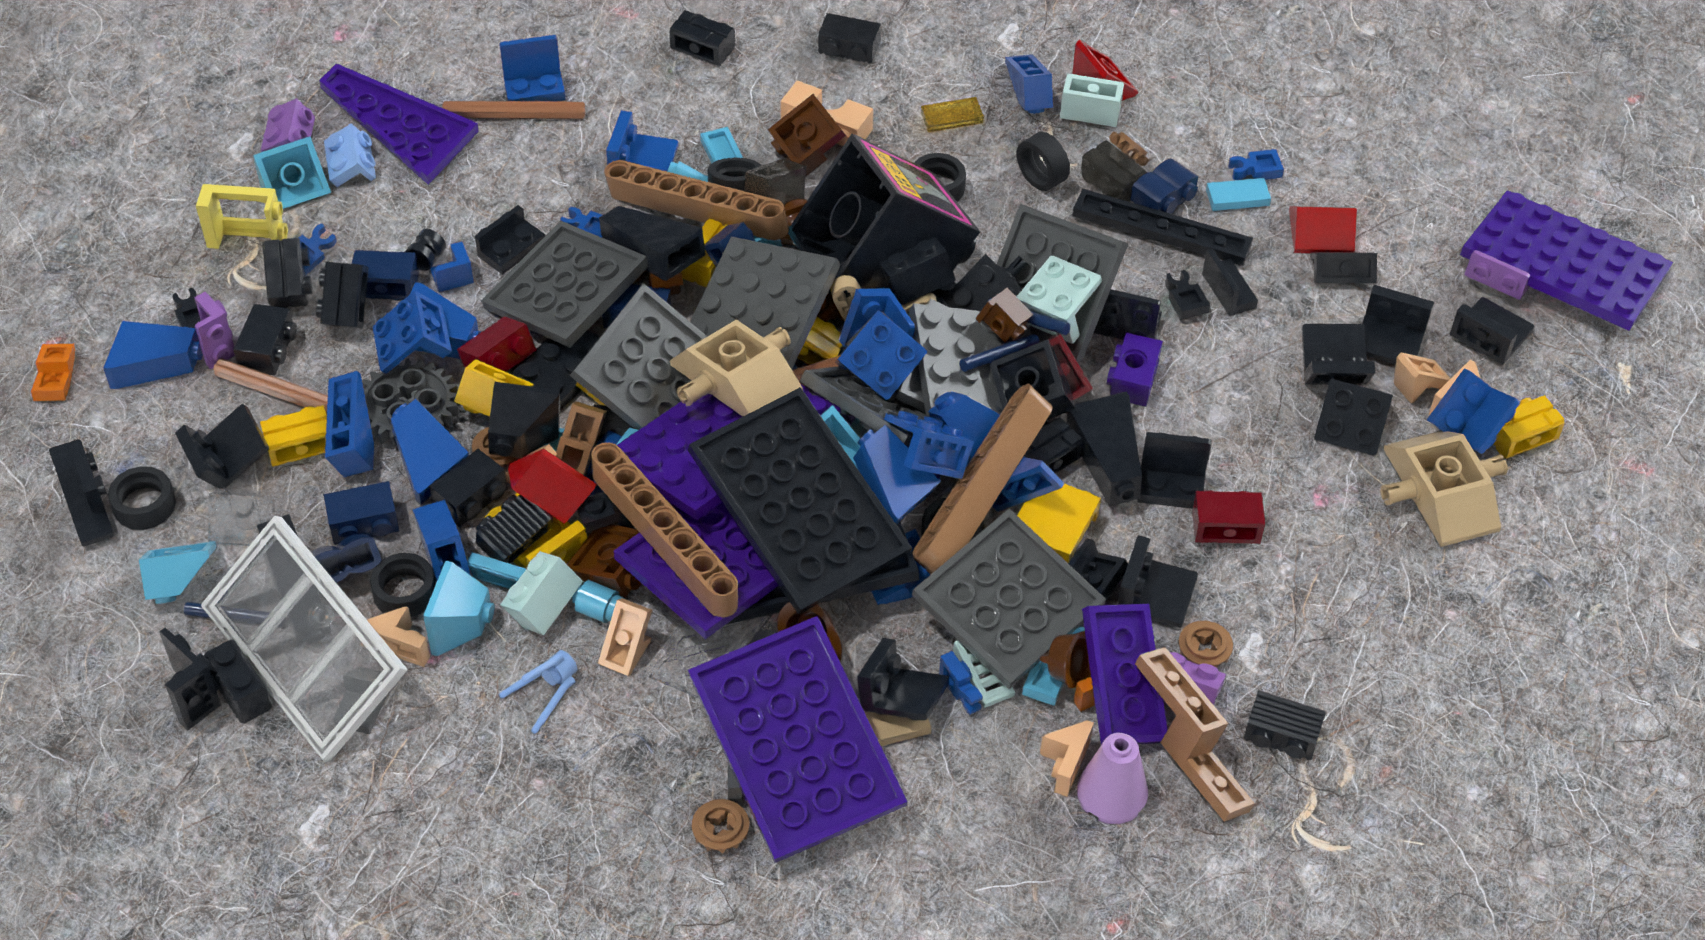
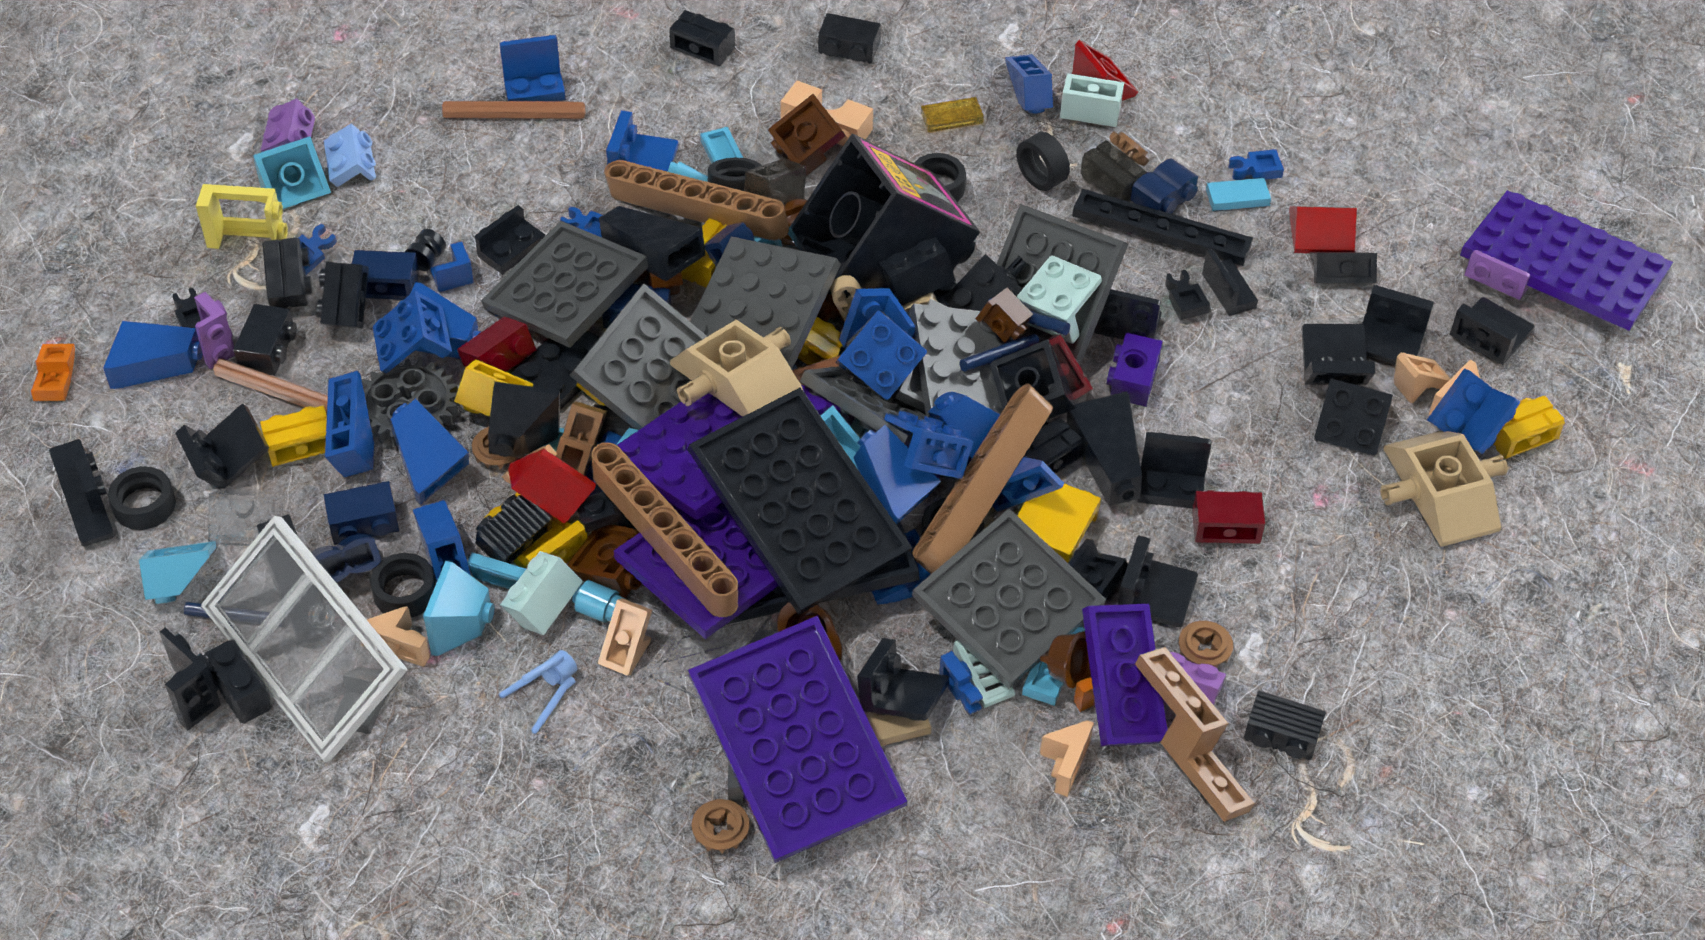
dark purple wing [319,63,479,185] -> none
black brick [429,448,508,527] -> none
lavender cone [1077,733,1148,824] -> none

